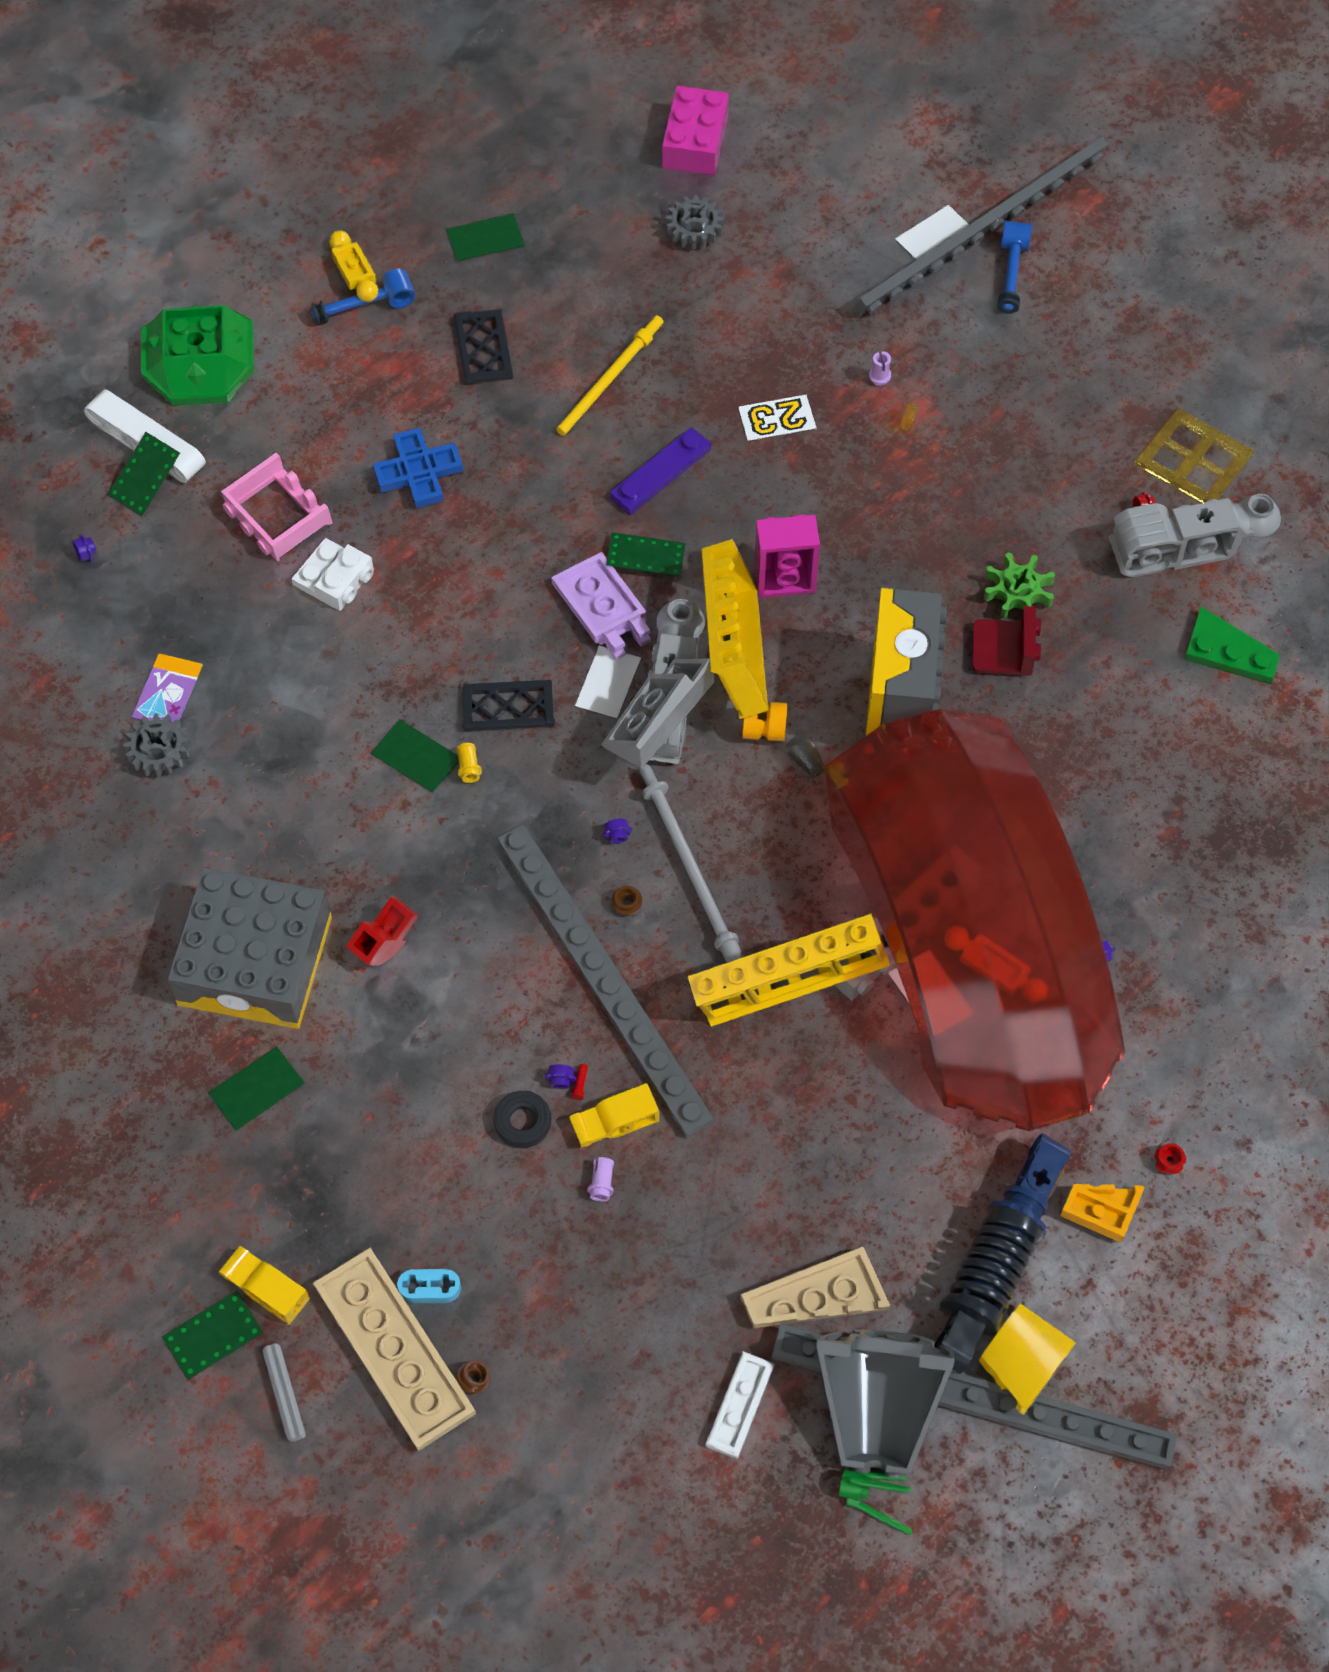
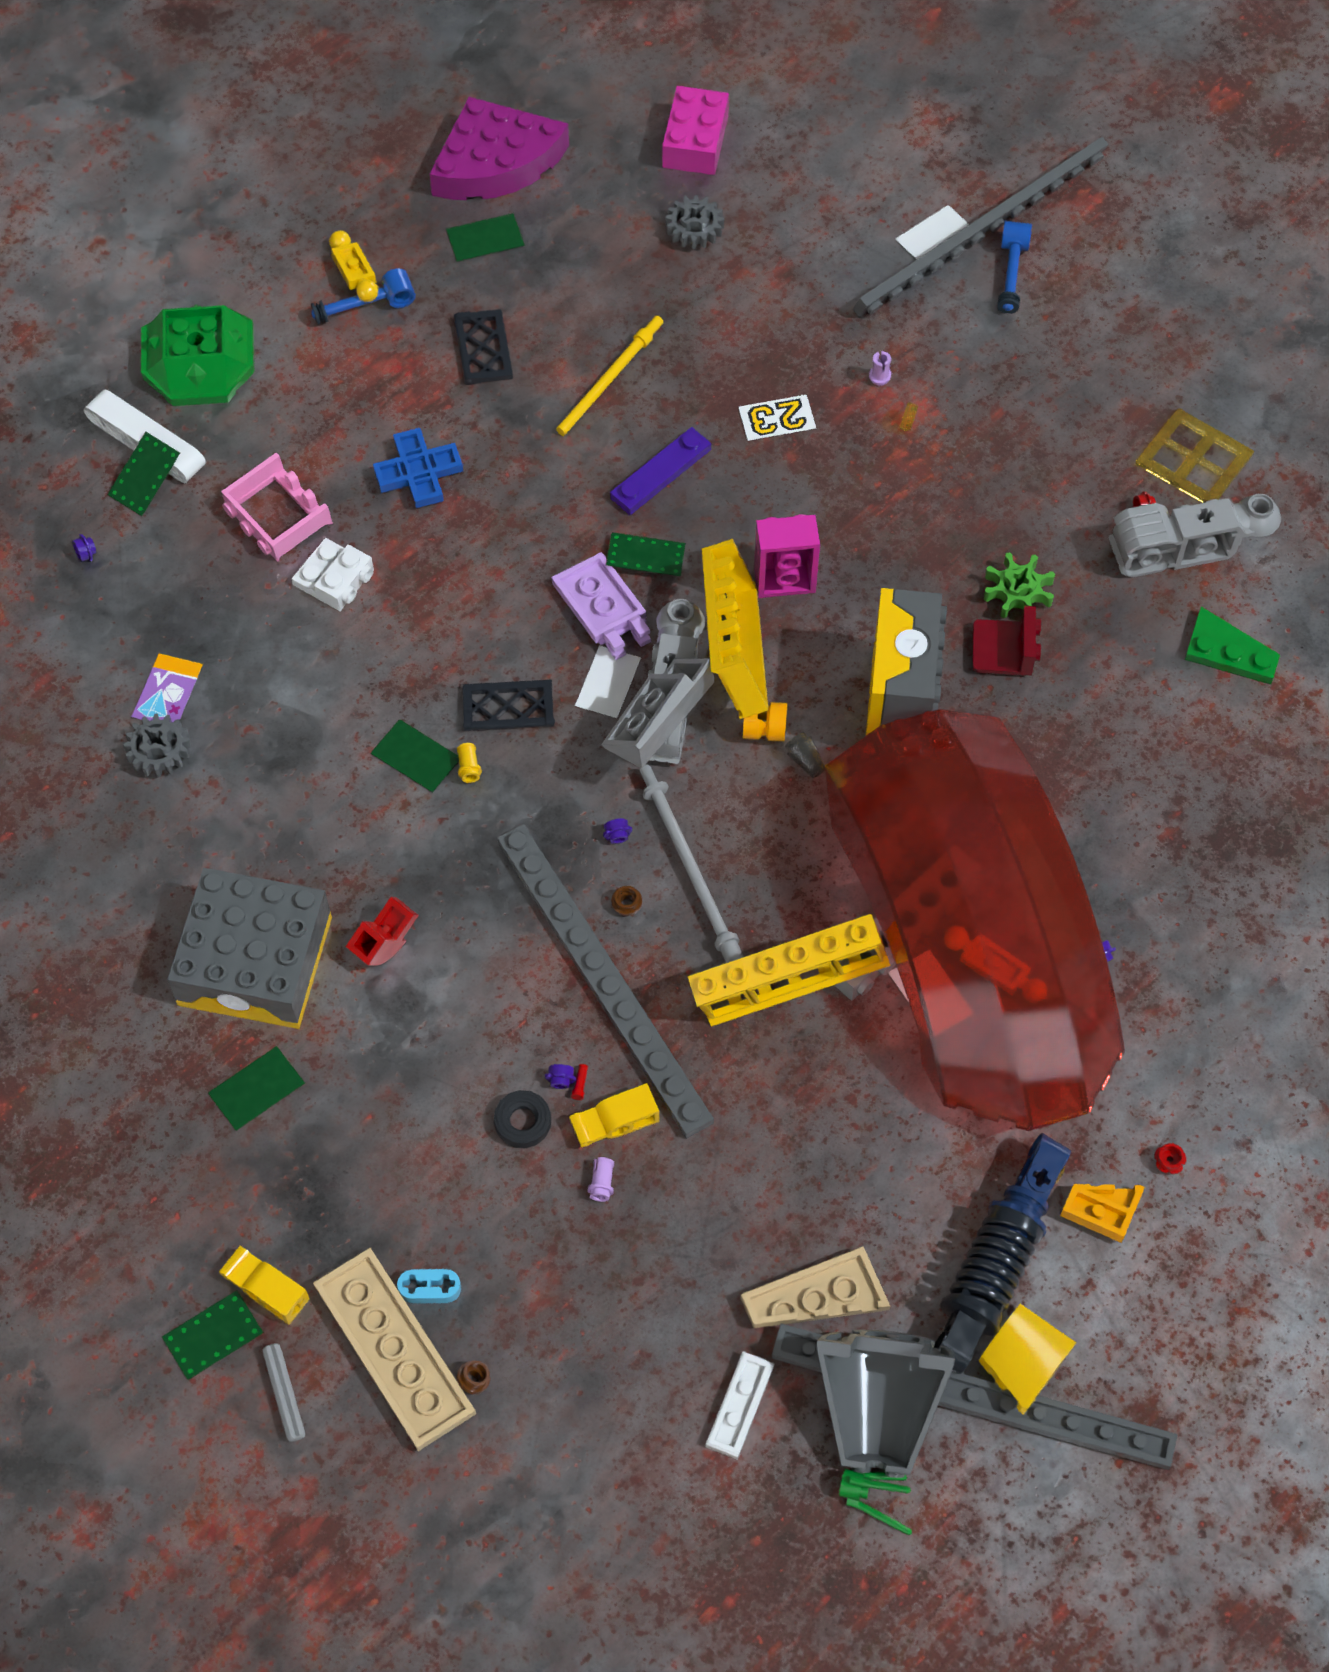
none -> magenta brick [430,97,569,200]

